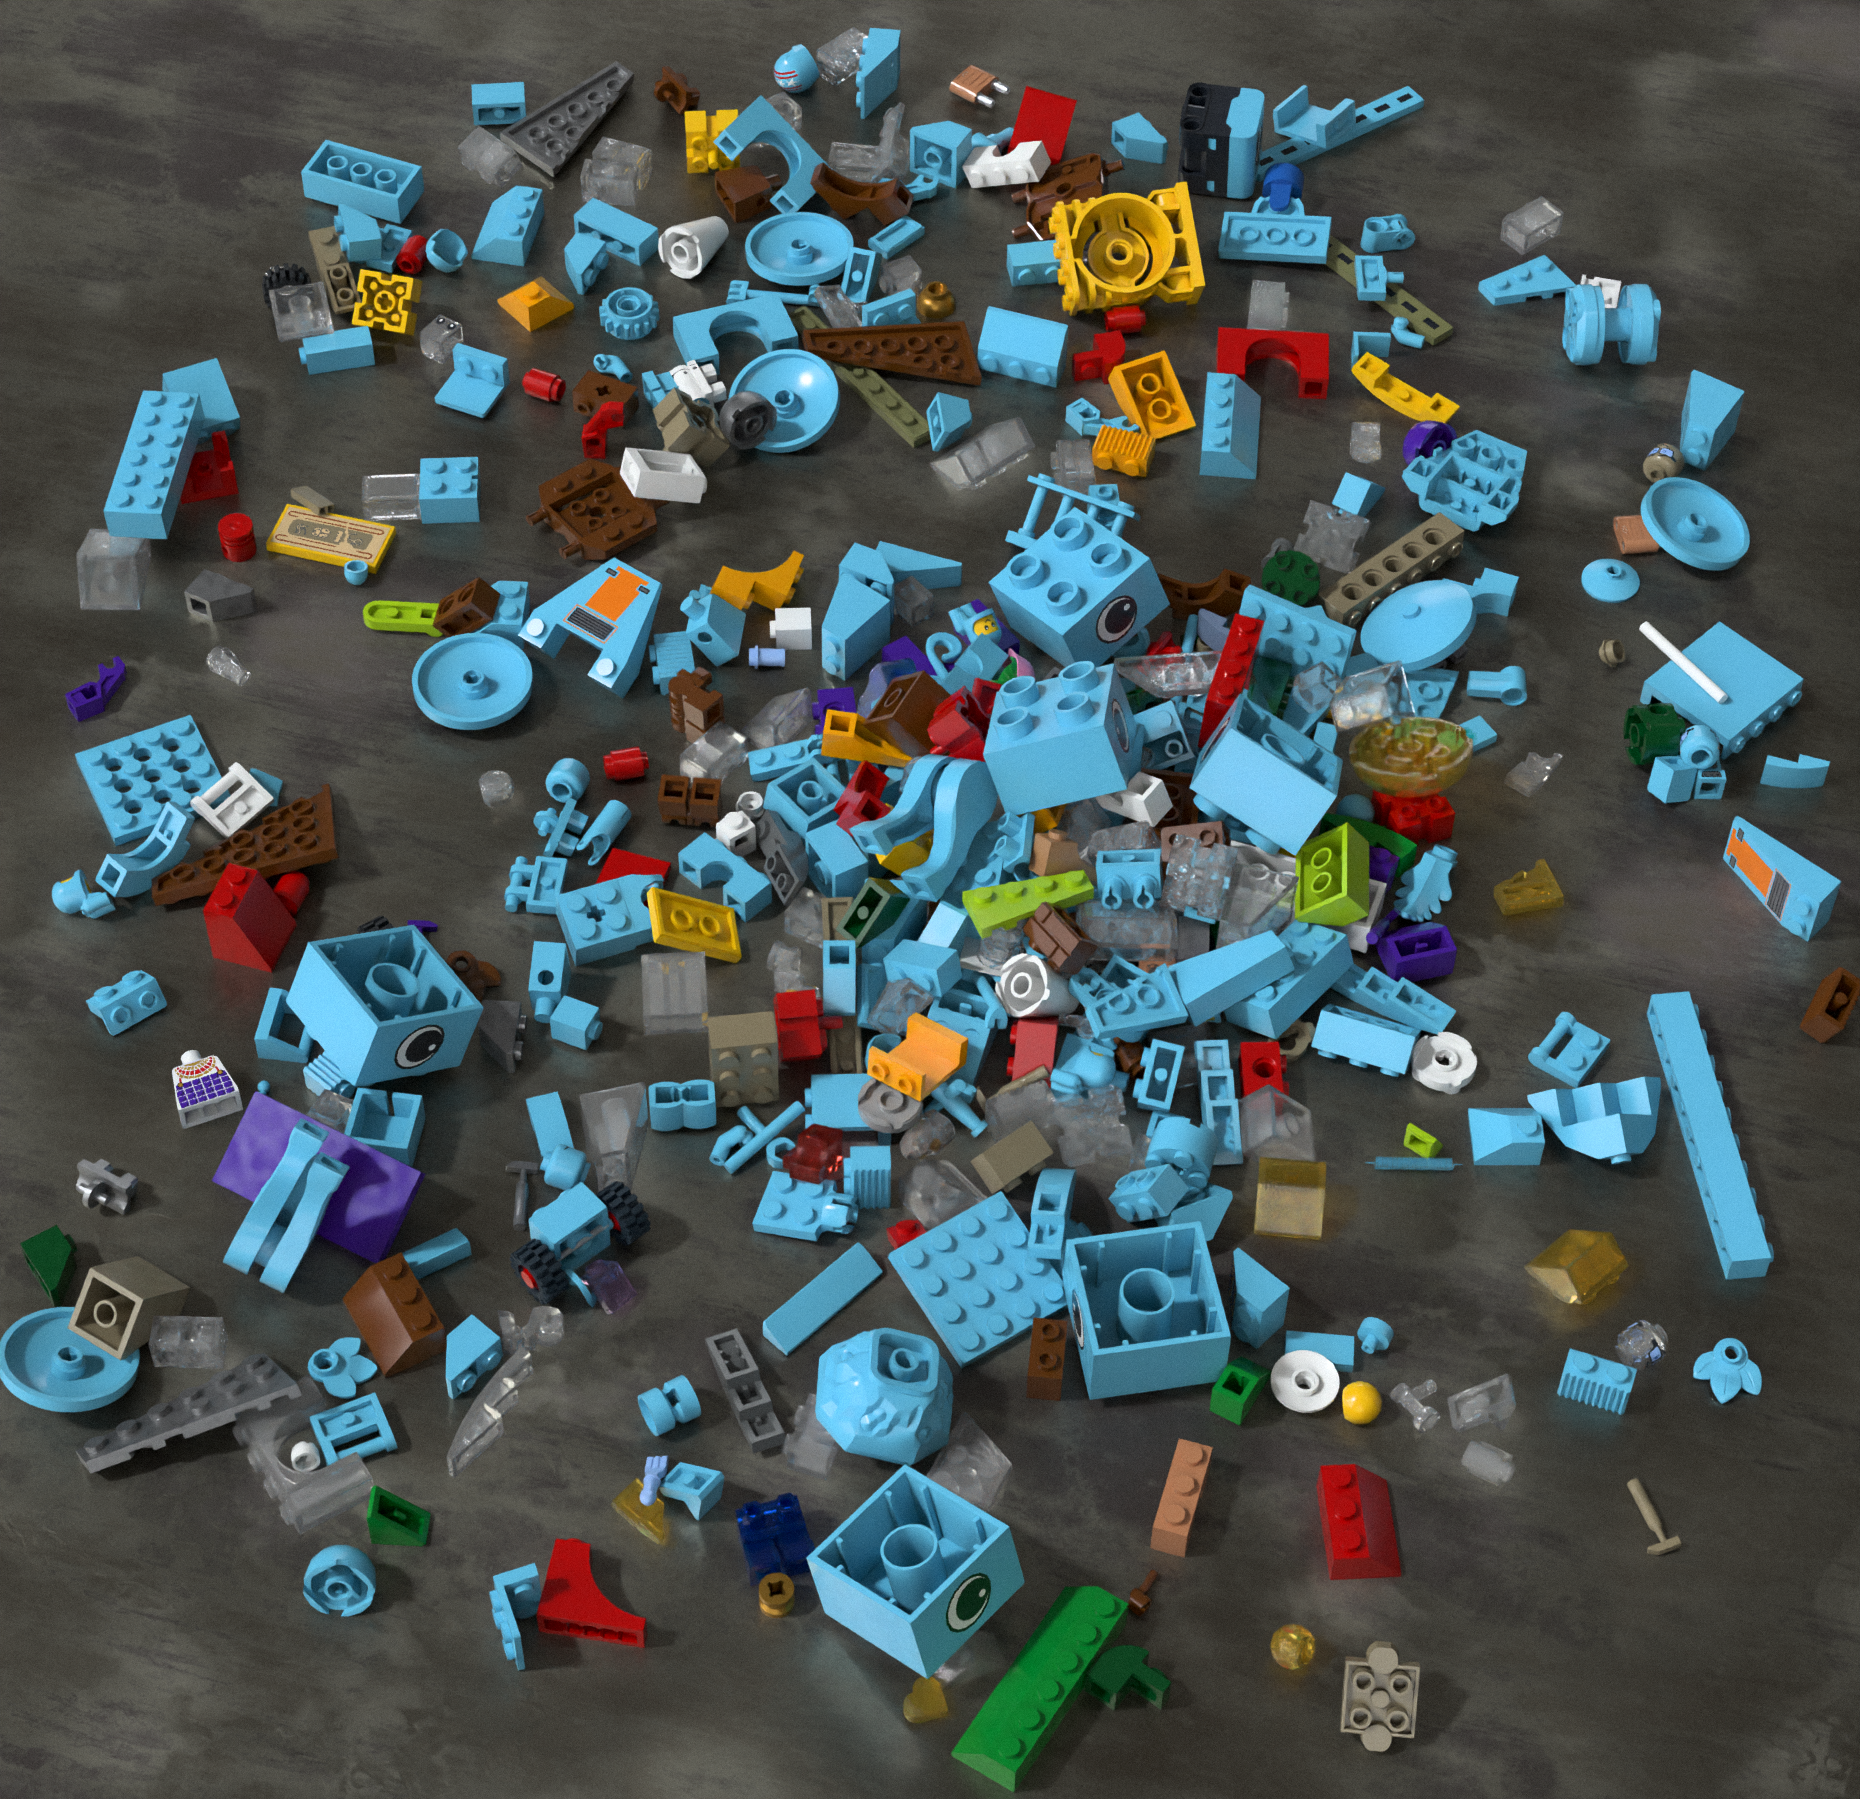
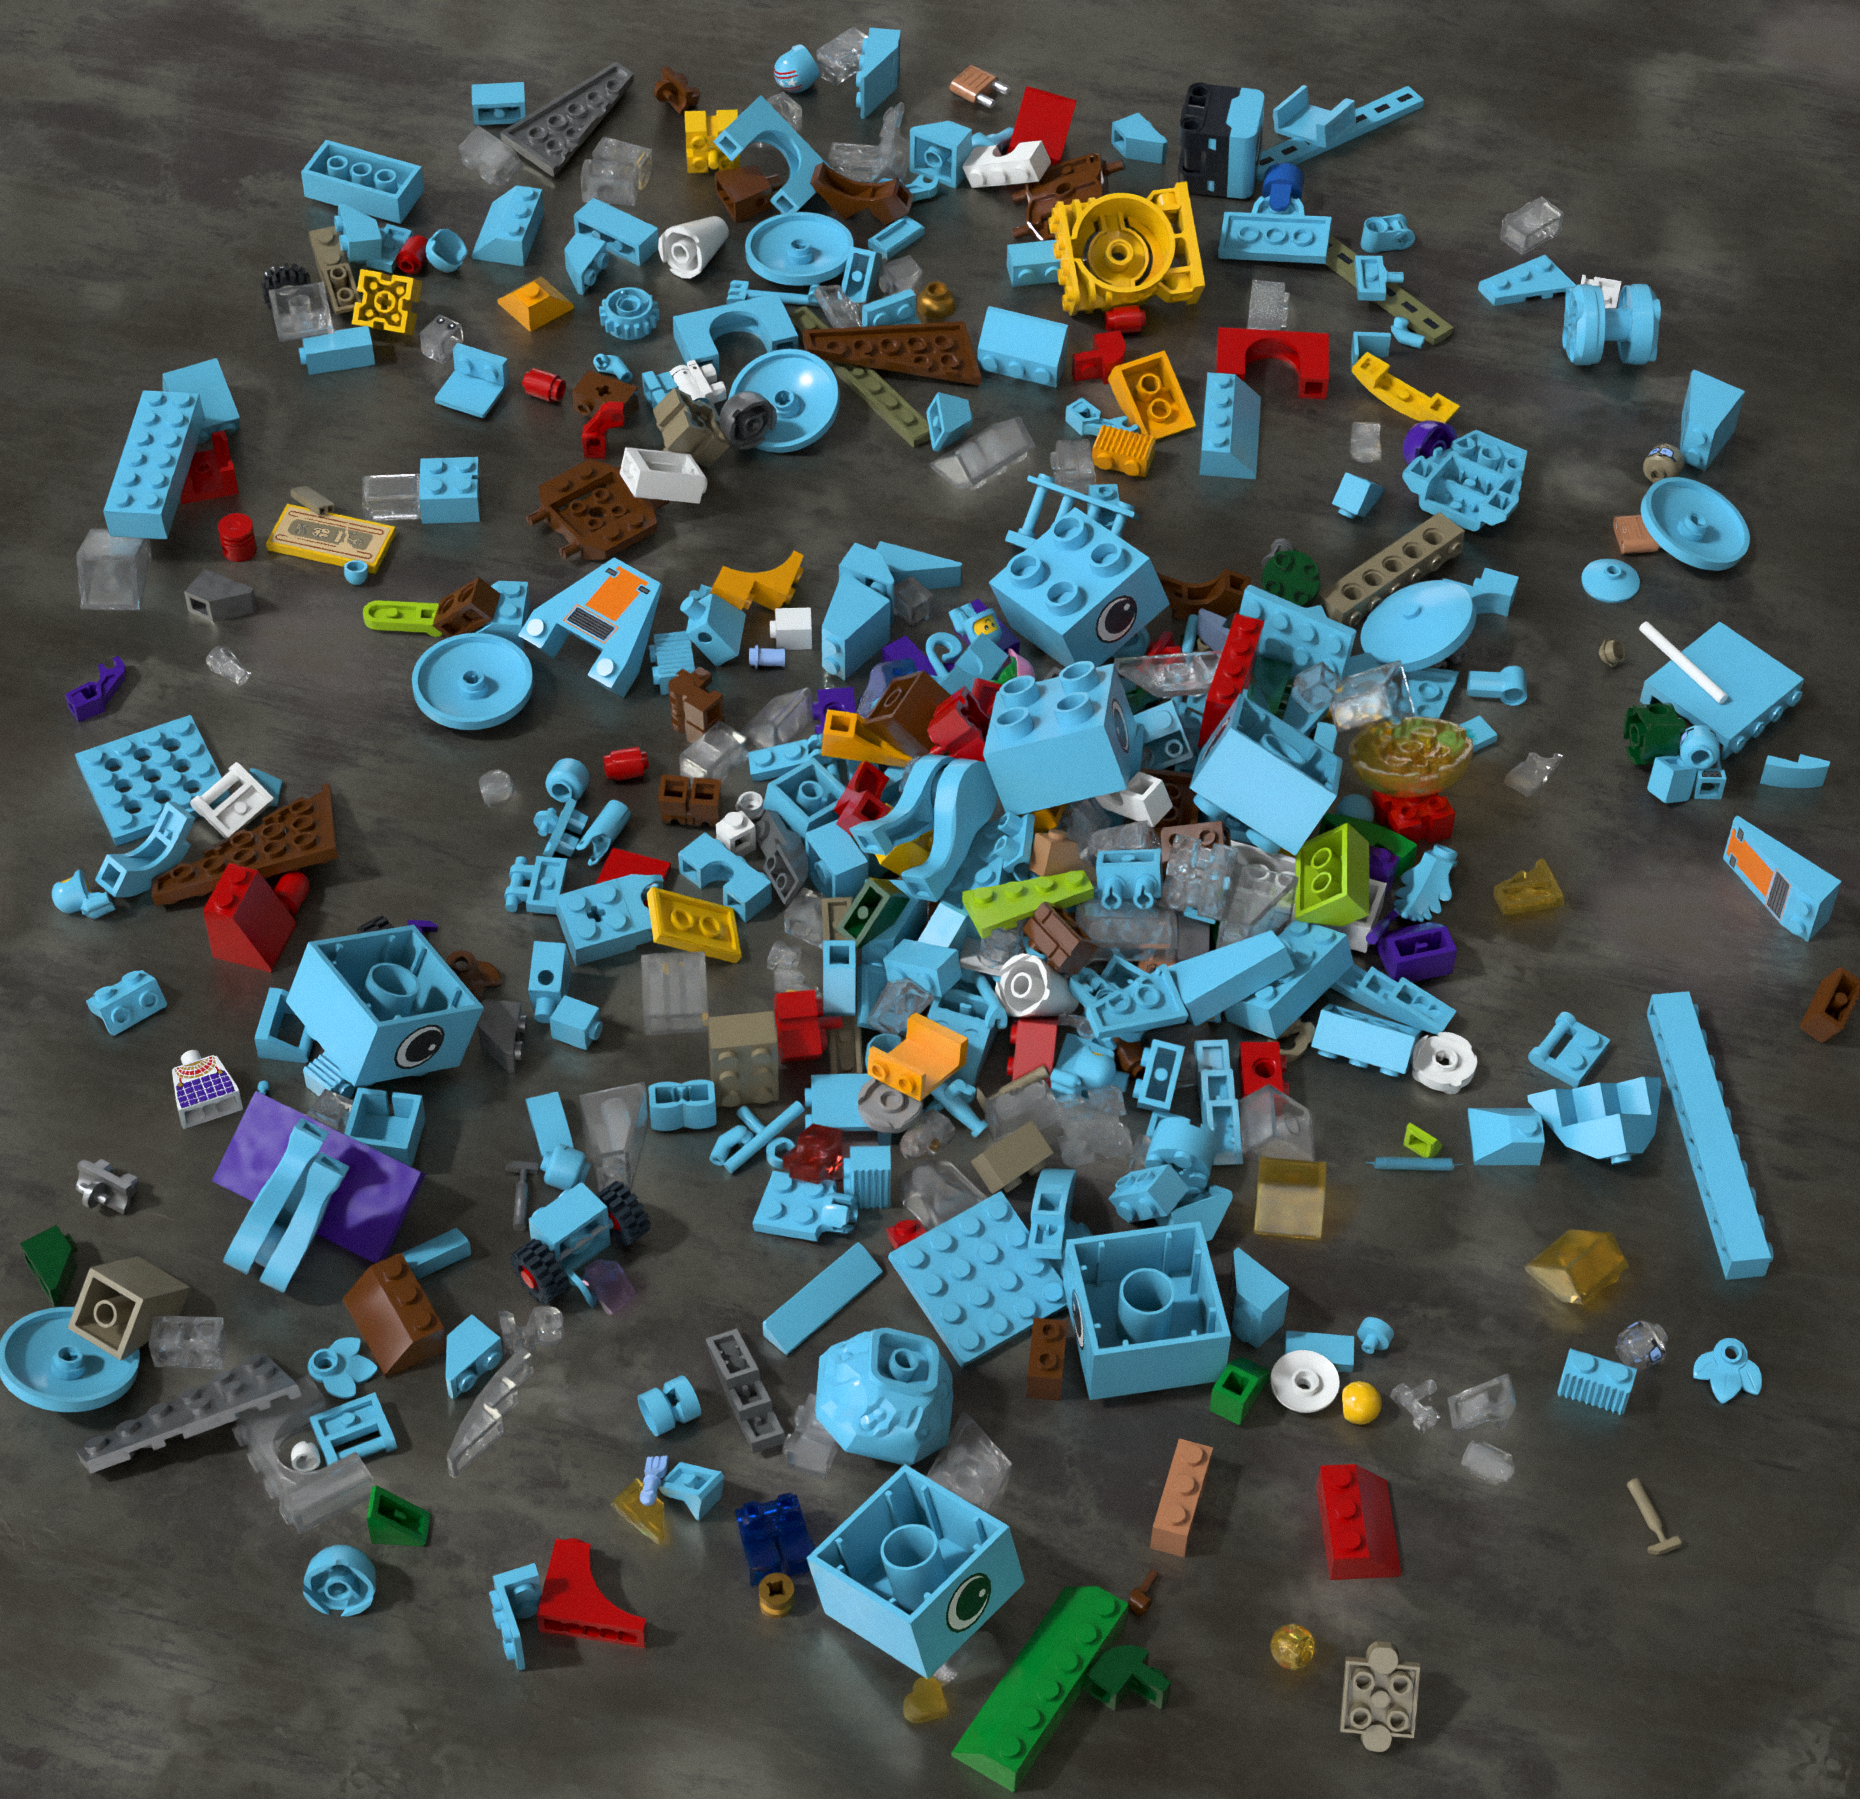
clear brick [1293,500,1371,574] -> none

